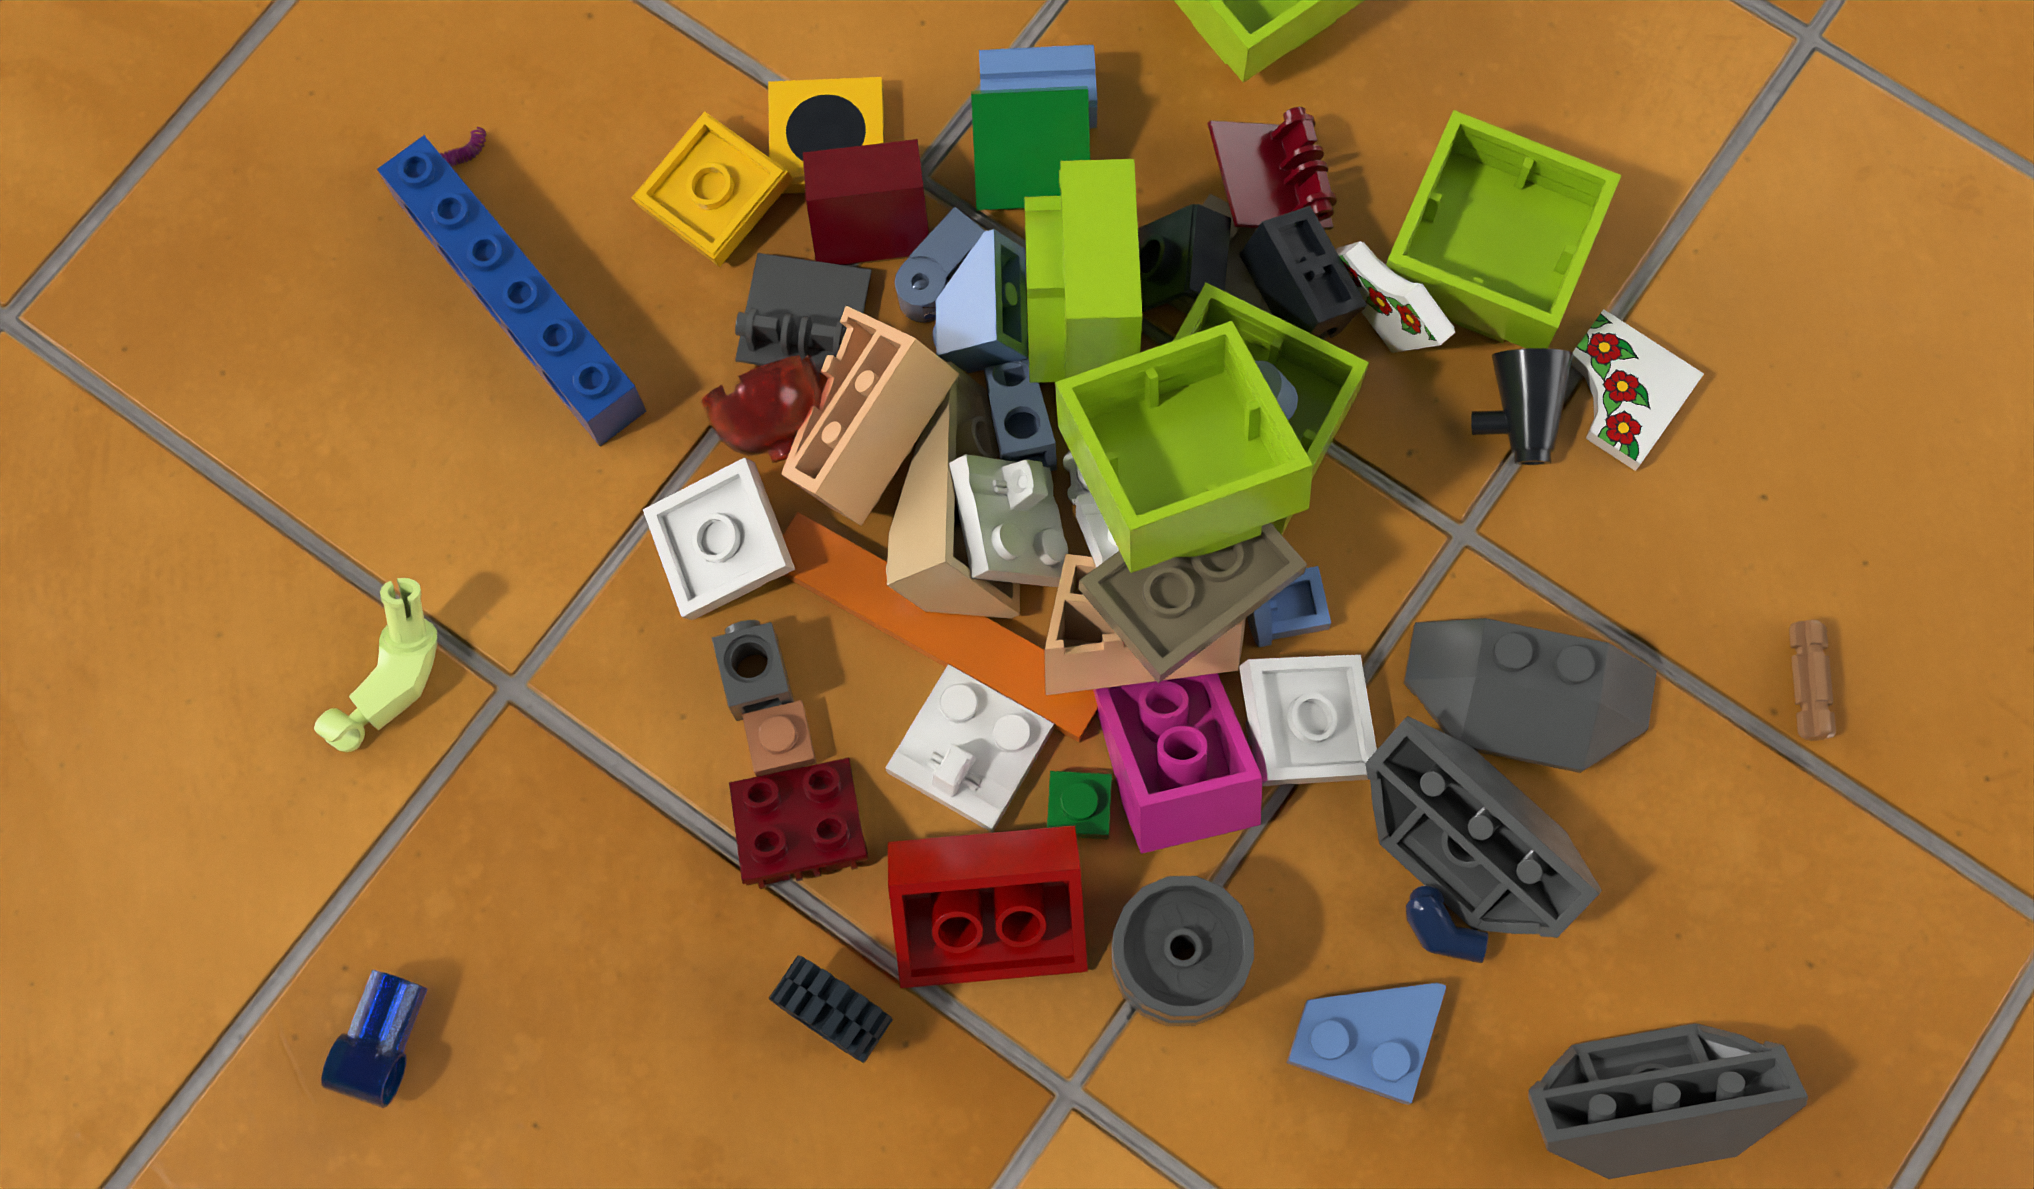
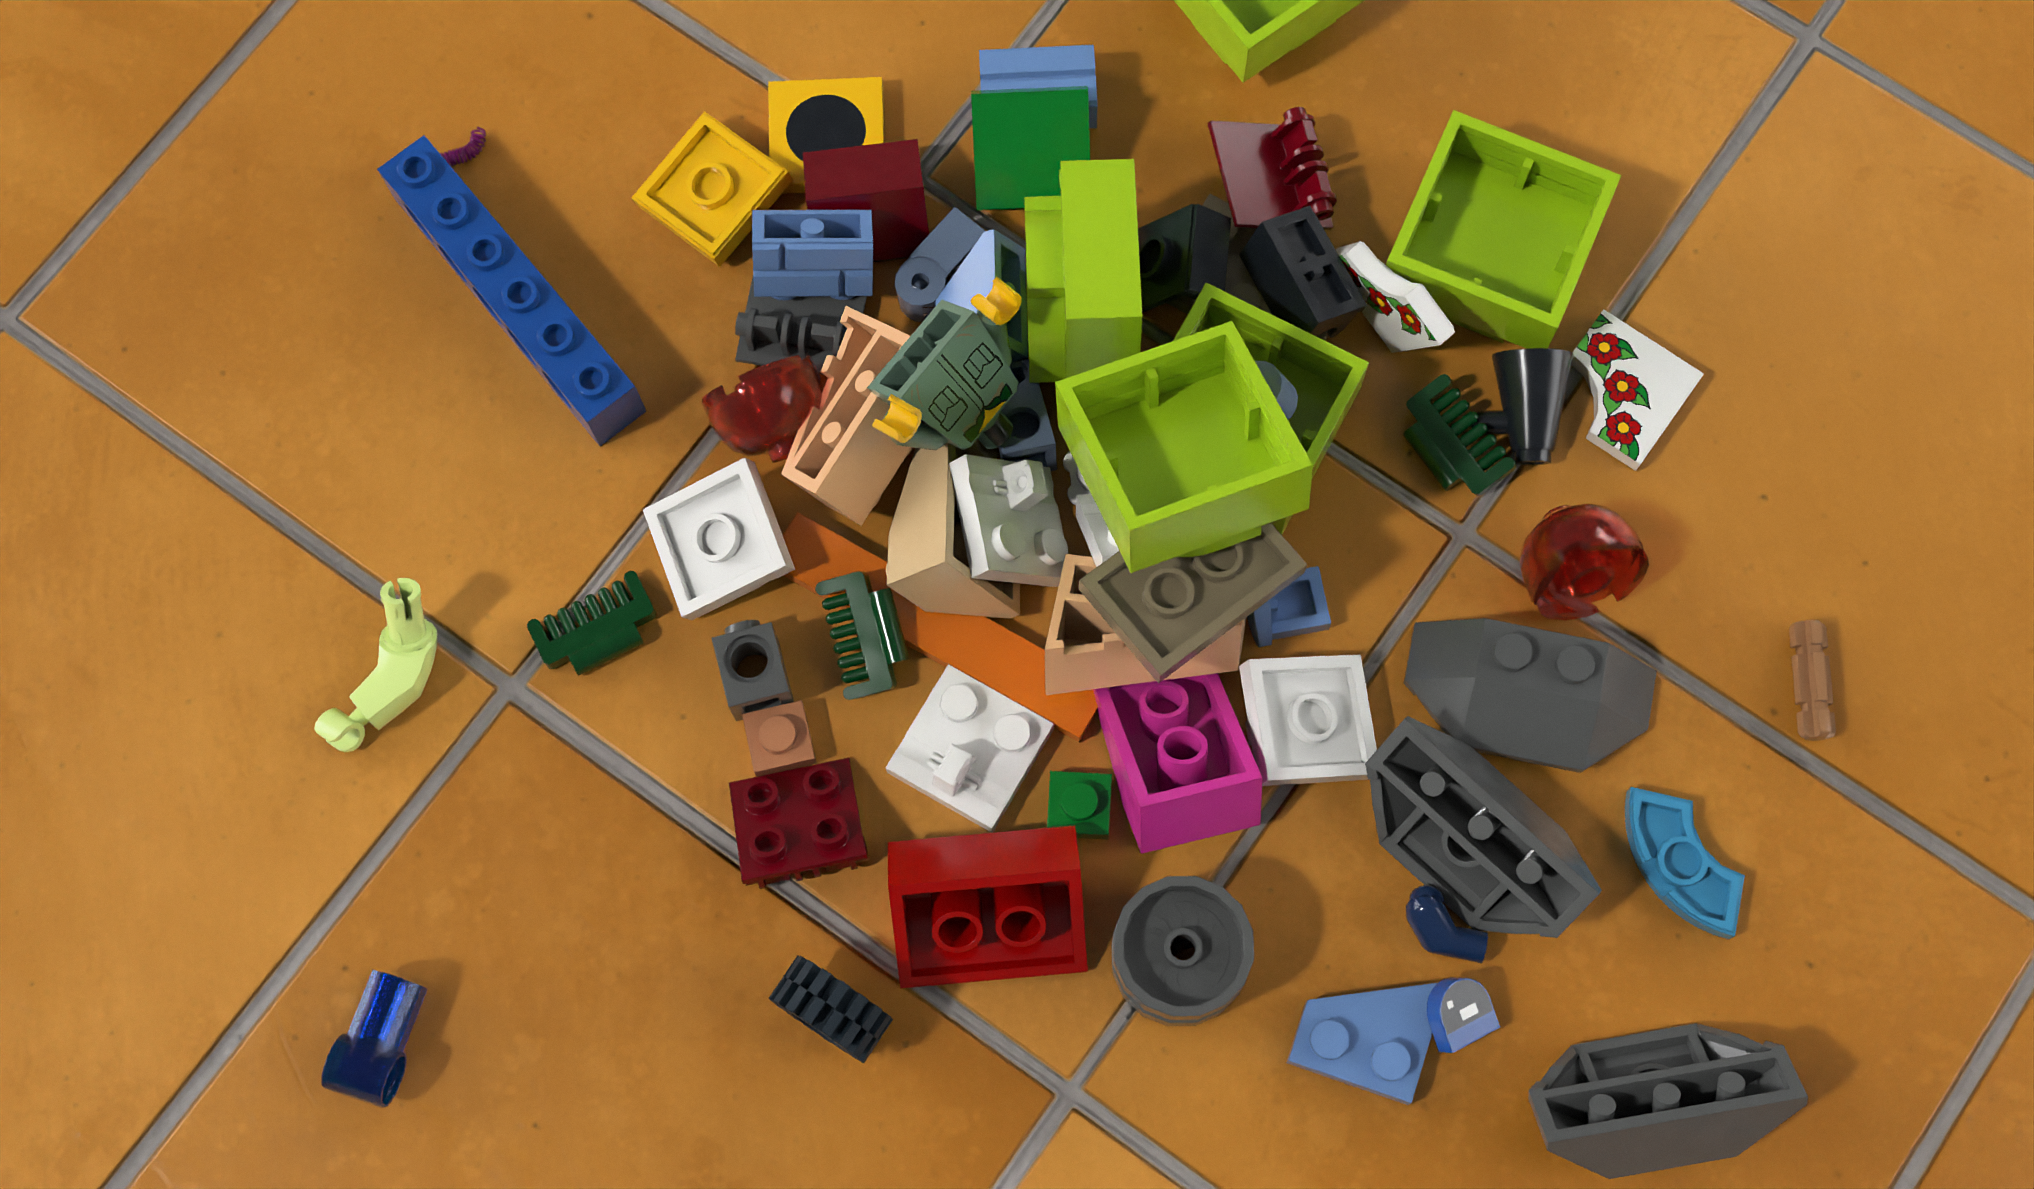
none -> dark green piece [527,571,657,676]
none -> medium blue brick [752,210,873,300]
none -> dark green piece [815,571,909,700]
none -> sand green torso [867,277,1022,451]
none -> dark green piece [1403,374,1516,496]
none -> tile [1427,977,1500,1053]
none -> clear red cylinder [1519,504,1649,621]
none -> dark azure tile [1625,787,1745,939]

